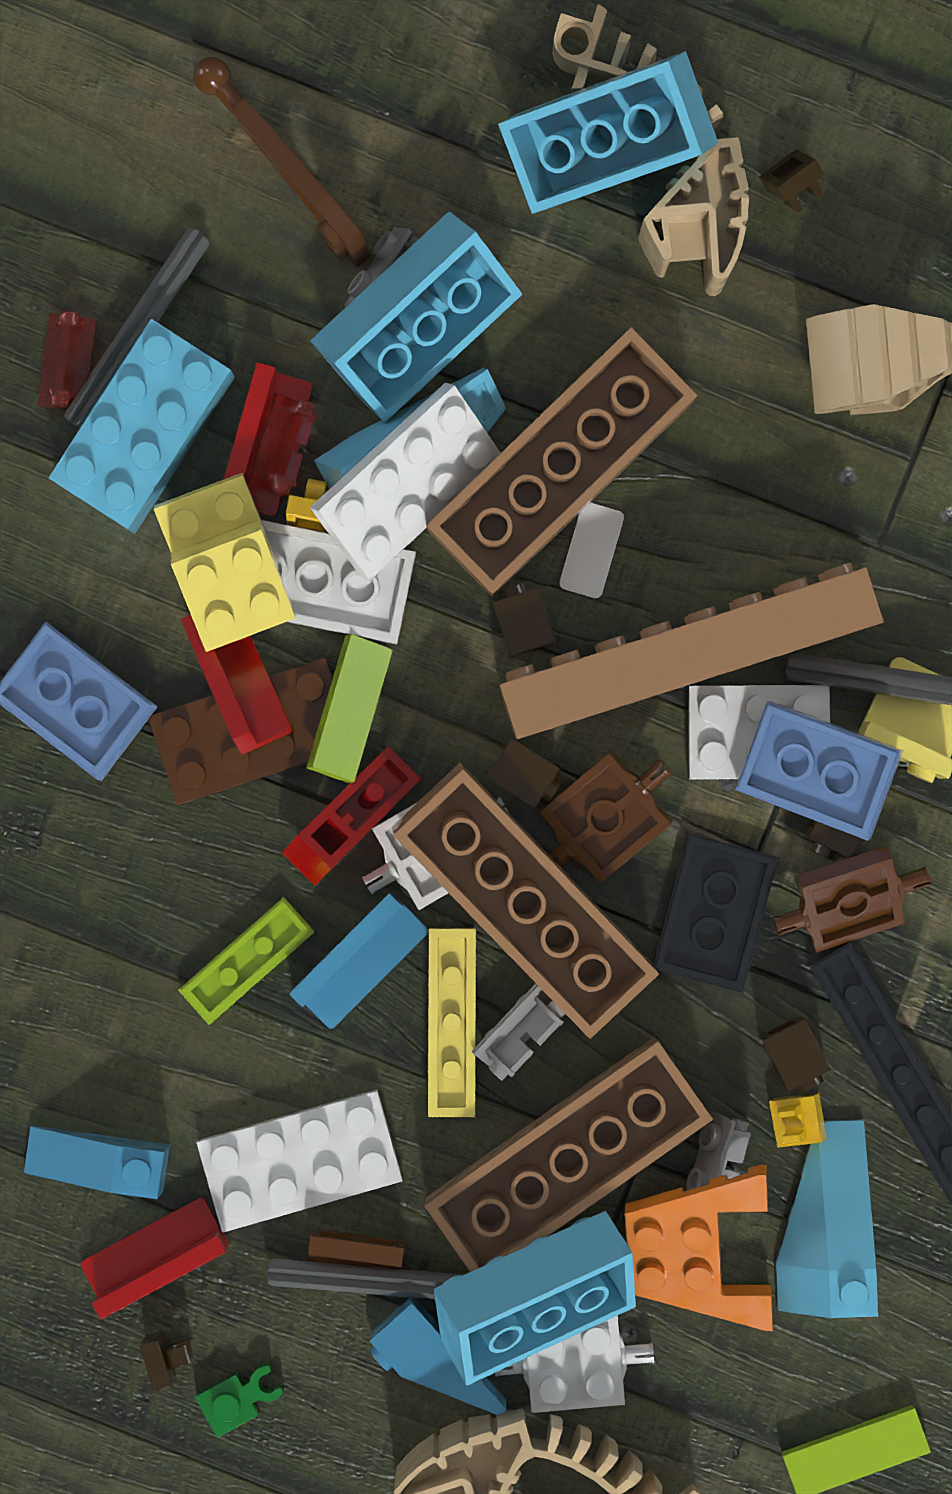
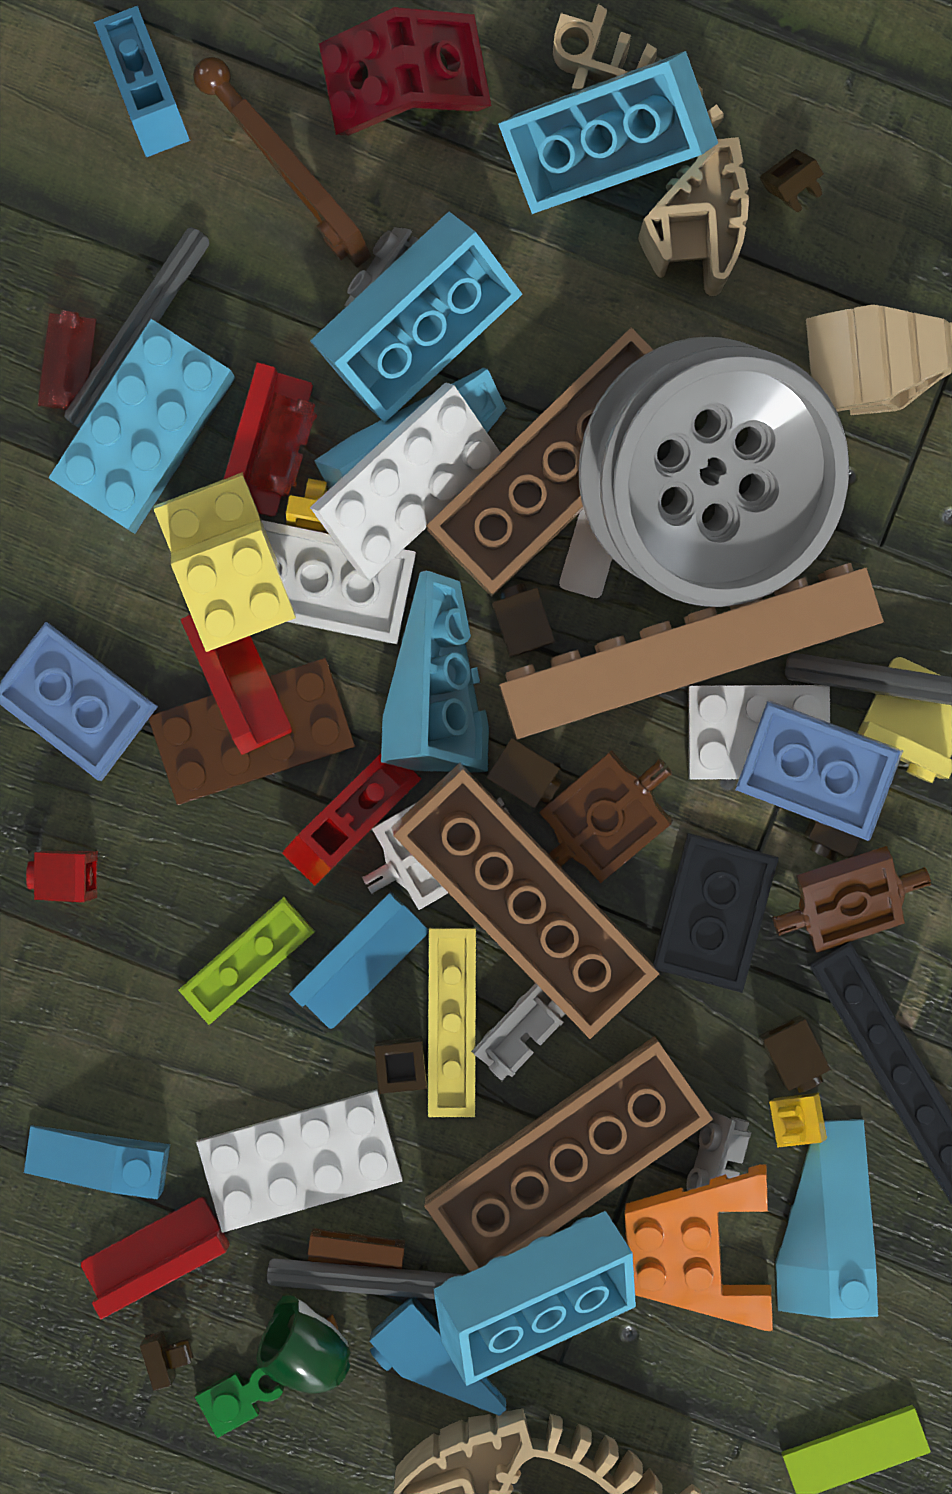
lime tile [306,634,393,783] -> none
white plate [495,1315,654,1413] -> none
none -> red slope [26,851,98,902]
none -> dark azure slope [94,6,190,157]
none -> dark green piece [256,1295,351,1394]
none -> dark red bracket [319,7,492,136]
none -> dark brown brick [374,1036,427,1094]
none -> medium azure wedge [381,571,489,772]
none -> light grey wheel [579,337,849,607]

